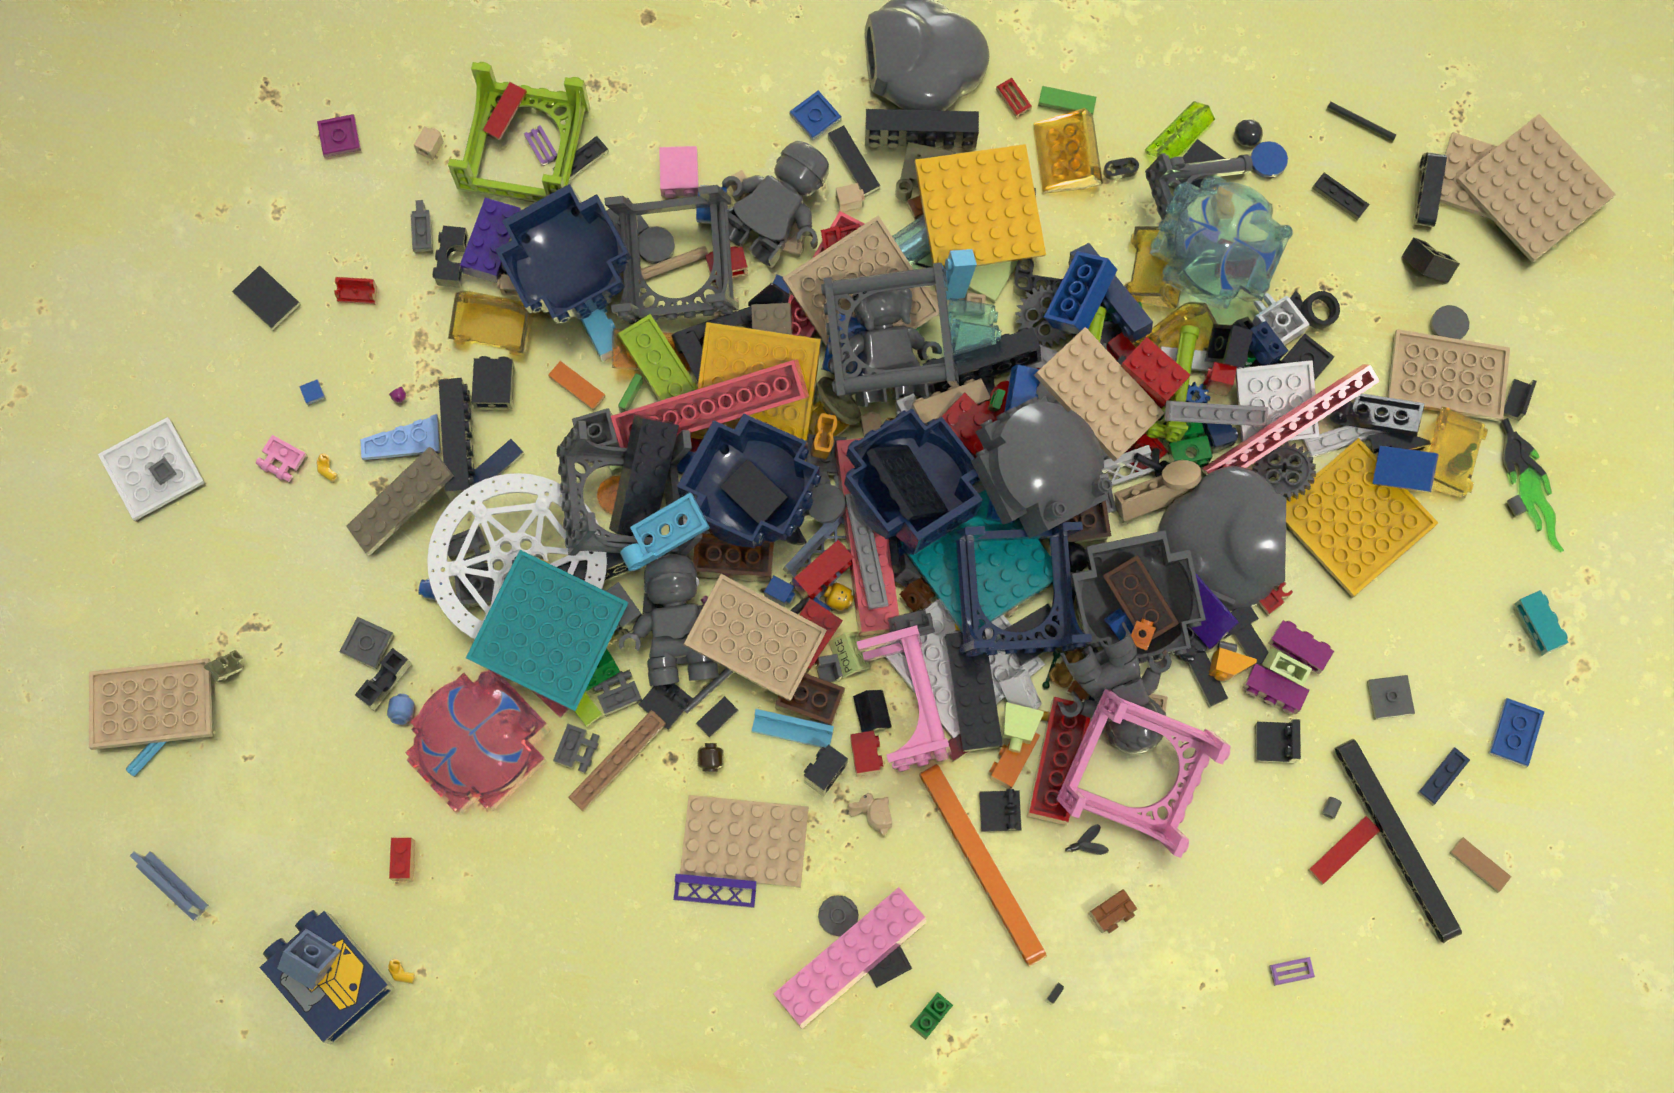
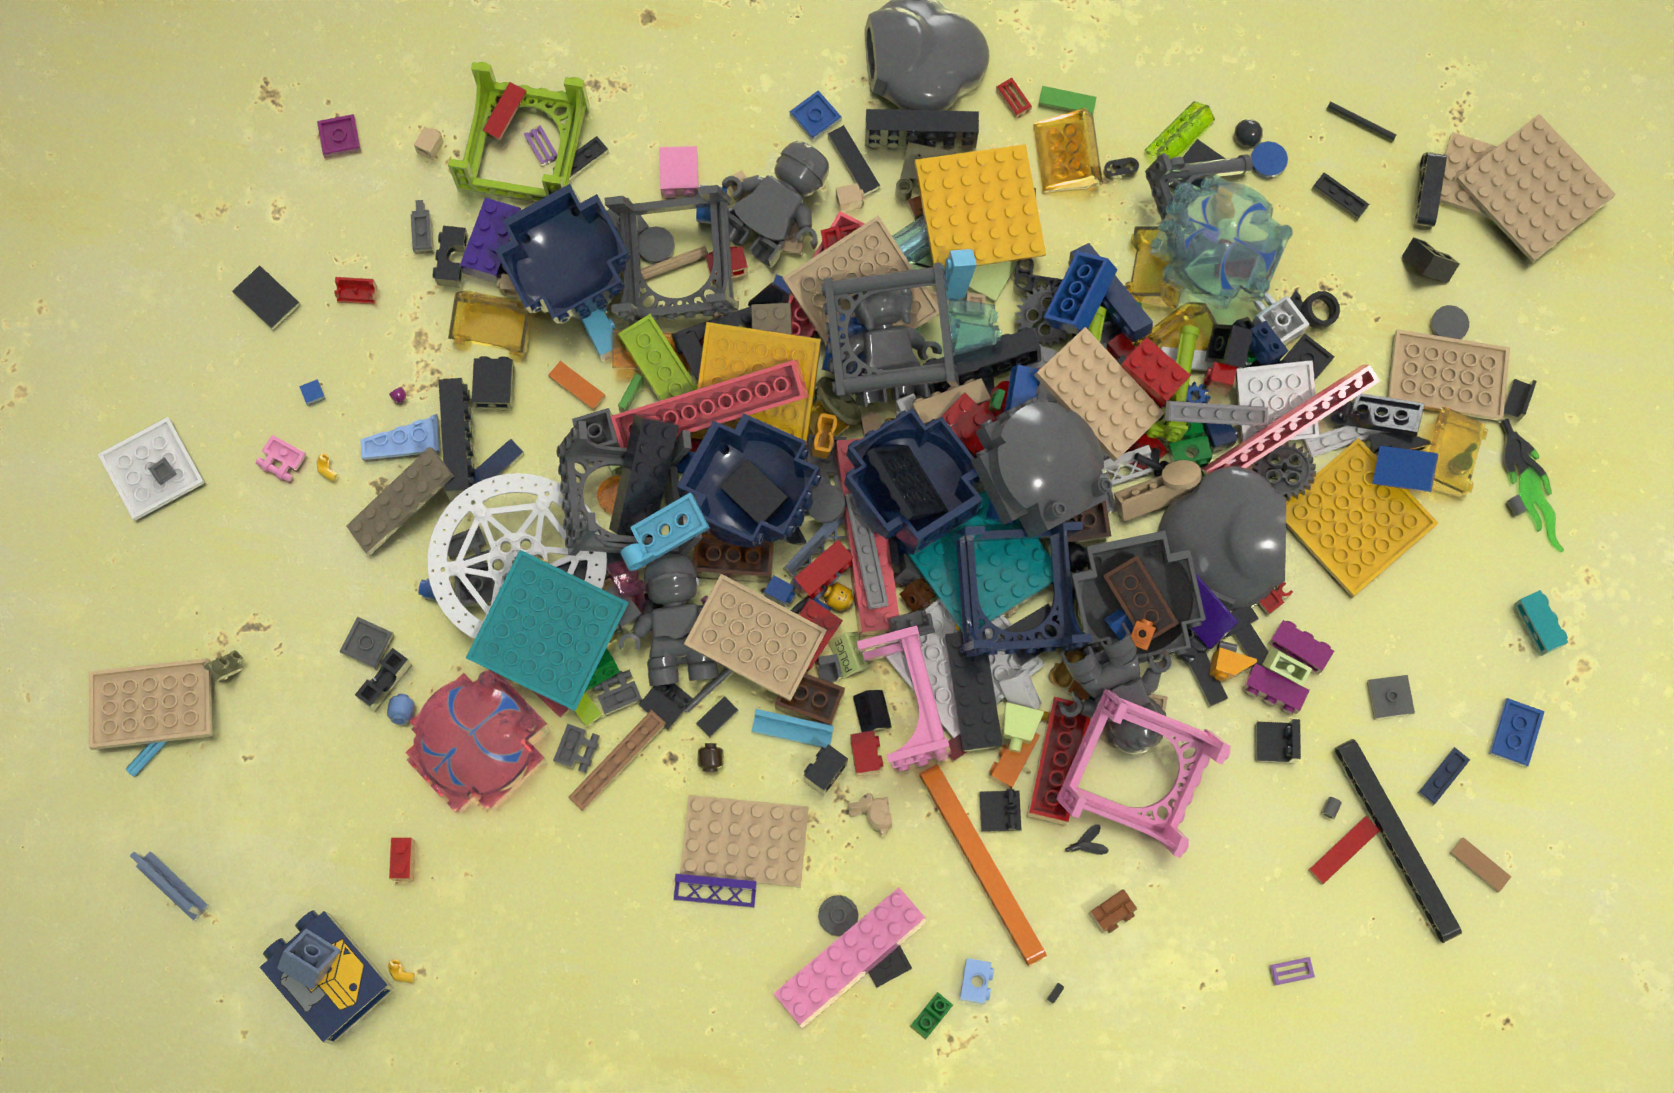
dark green hinge [1042,651,1061,689] -> none
none -> clear pink bracket [607,560,646,612]
none -> light blue brick [959,958,994,1005]

